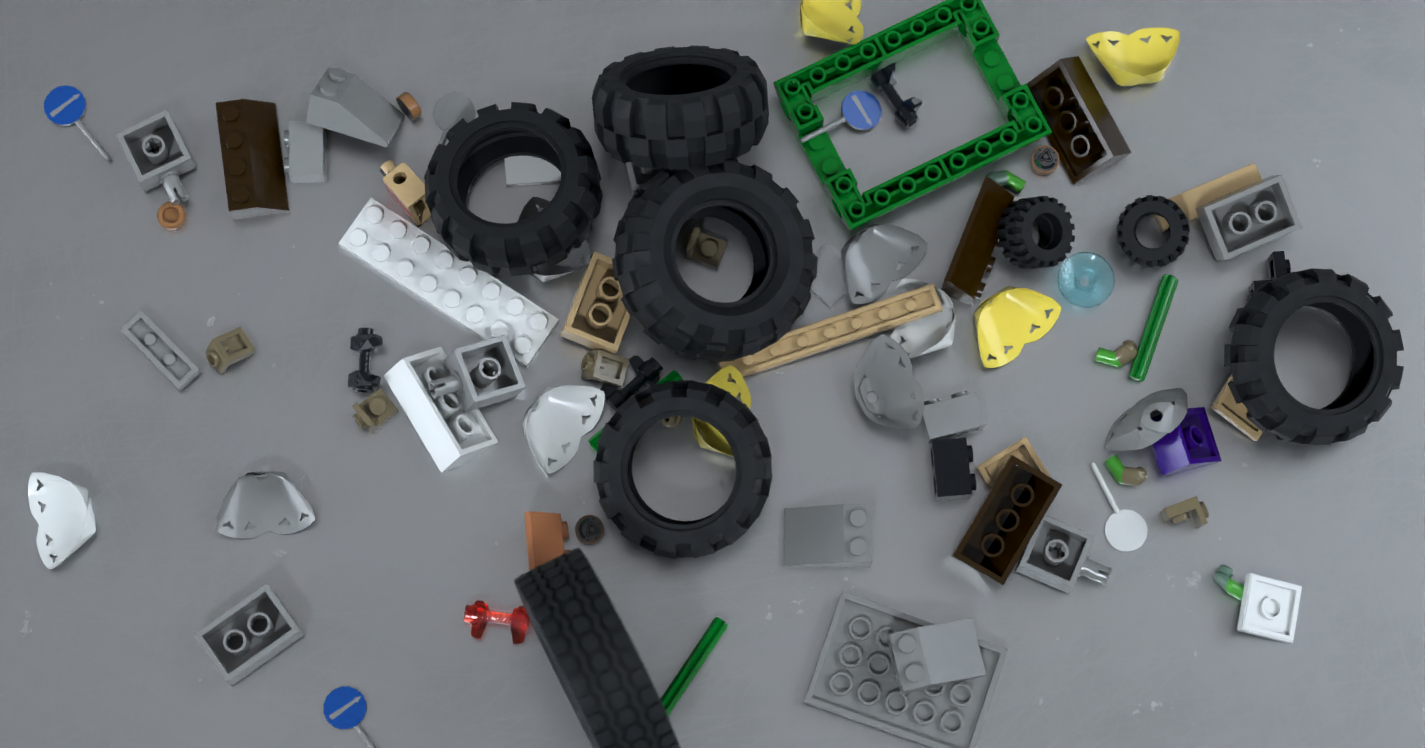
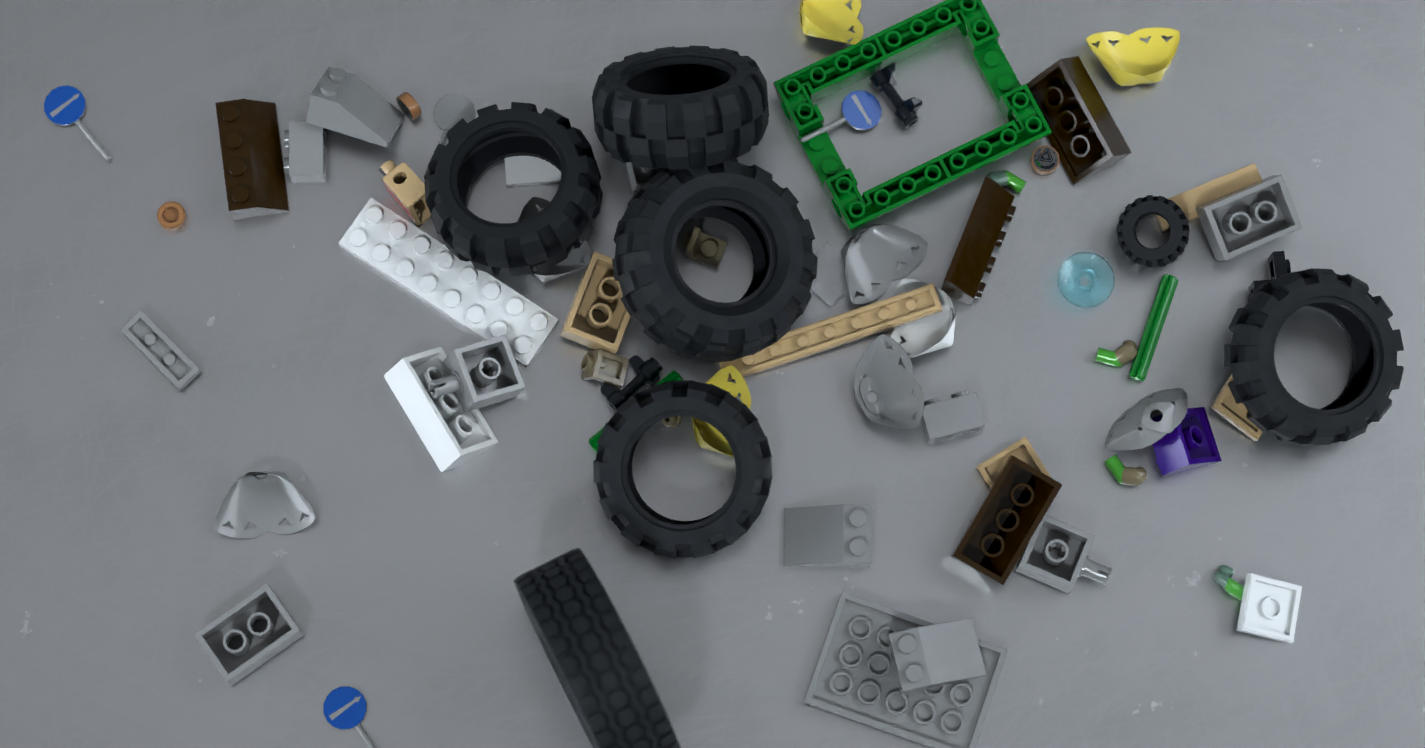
white piece [28,472,96,570] -> none
light grey brick [116,109,196,205] -> none
dark tan bracket [206,326,255,374] -> none
black piece [348,328,383,393] -> none
dark tan bracket [352,388,399,433] -> none
clear red piece [464,600,530,644] -> none
white piece [522,385,605,474] -> none
nougat slope [524,511,570,571] -> none
tile [575,515,604,545] -> none
green axle [660,617,728,716] -> none
black brick [930,437,976,502] -> none
light yellow piece [974,286,1061,368] -> none
black tyre [997,196,1075,269] -> none
white piece [1090,462,1148,552] -> none
dark tan bracket [1160,496,1209,528] -> none

